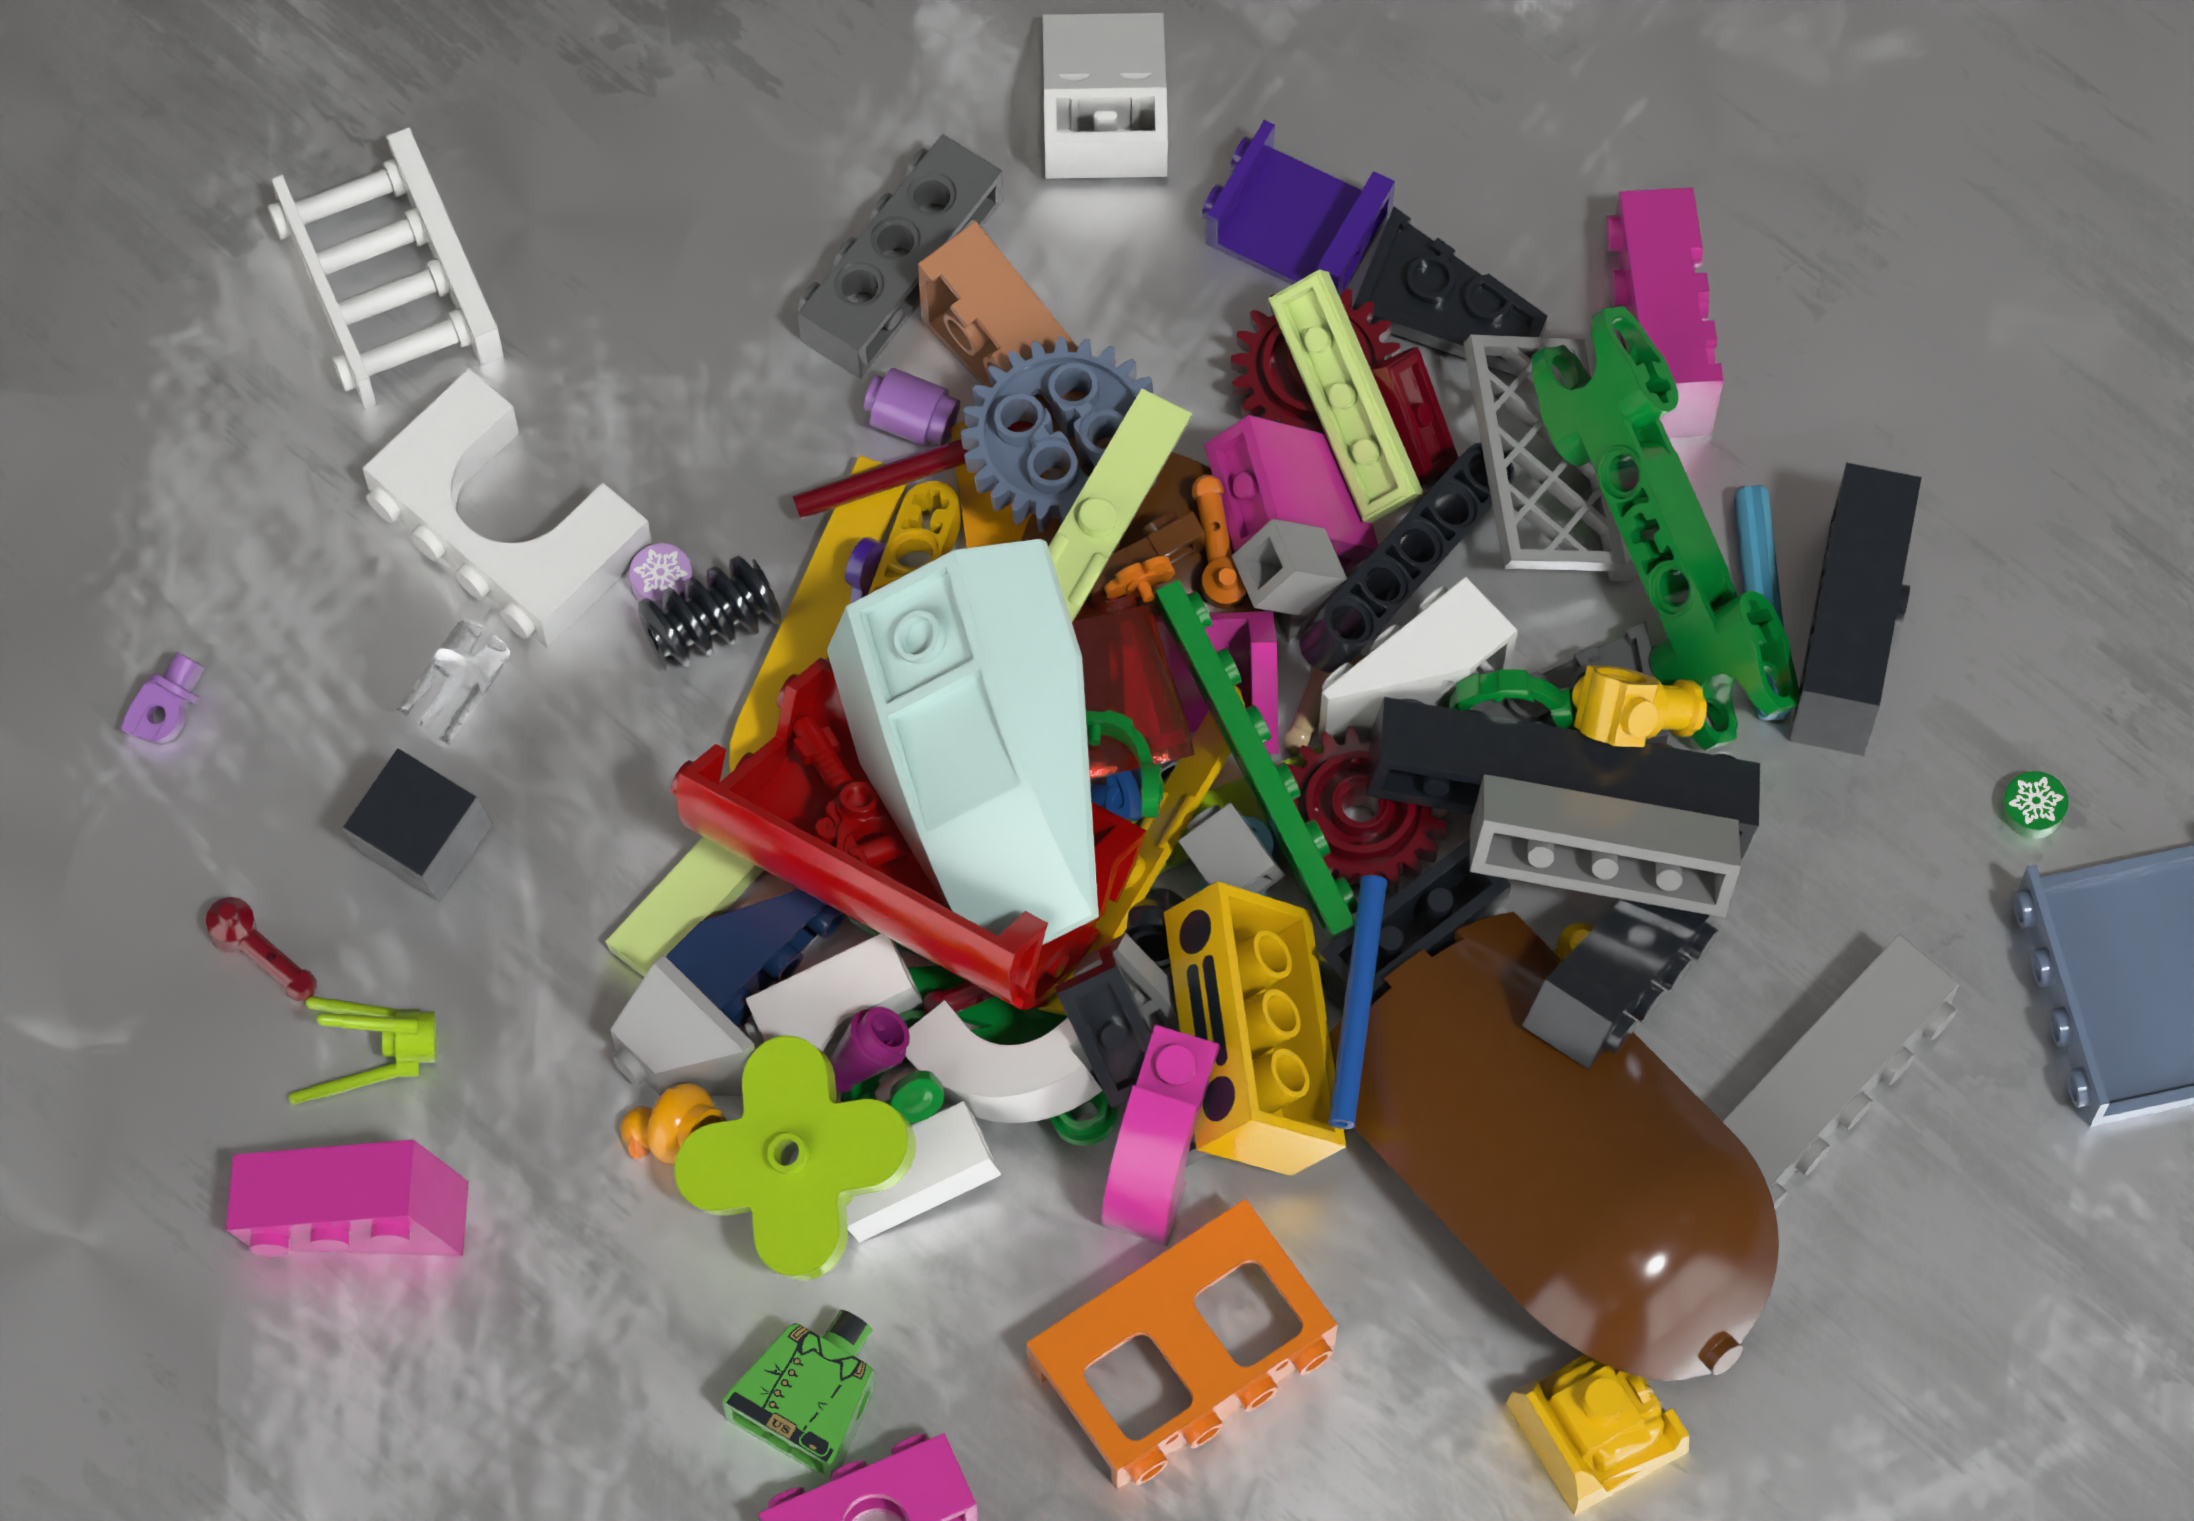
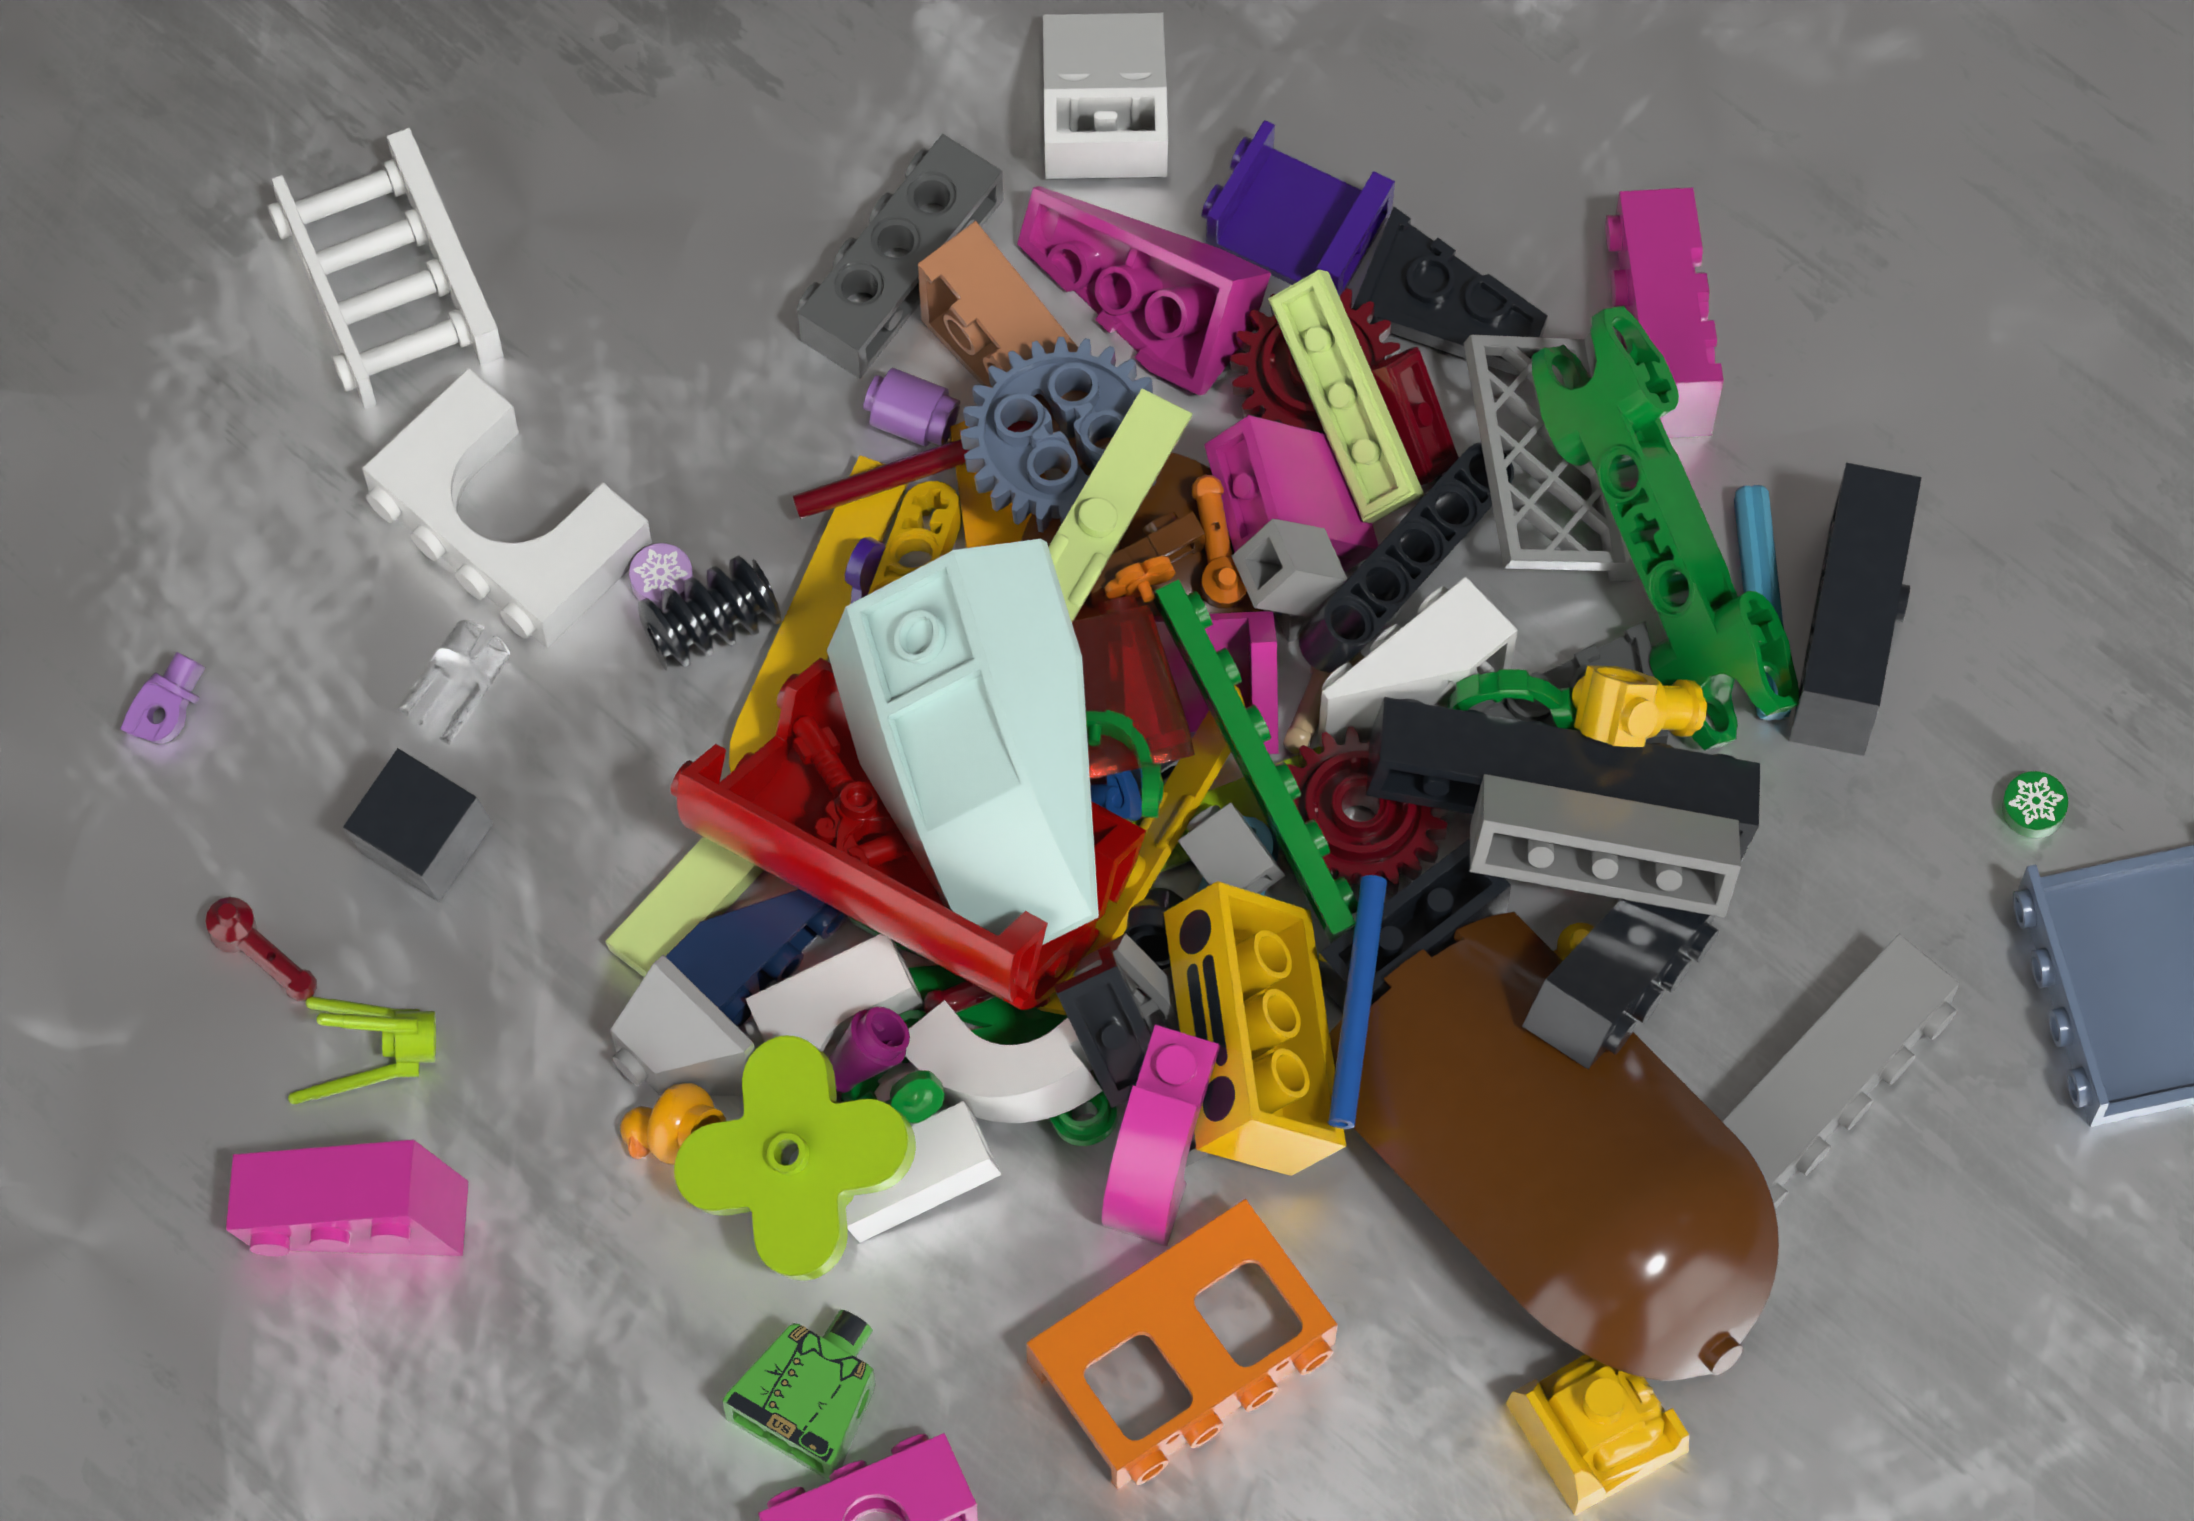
none -> dark pink wedge [1017,186,1271,396]

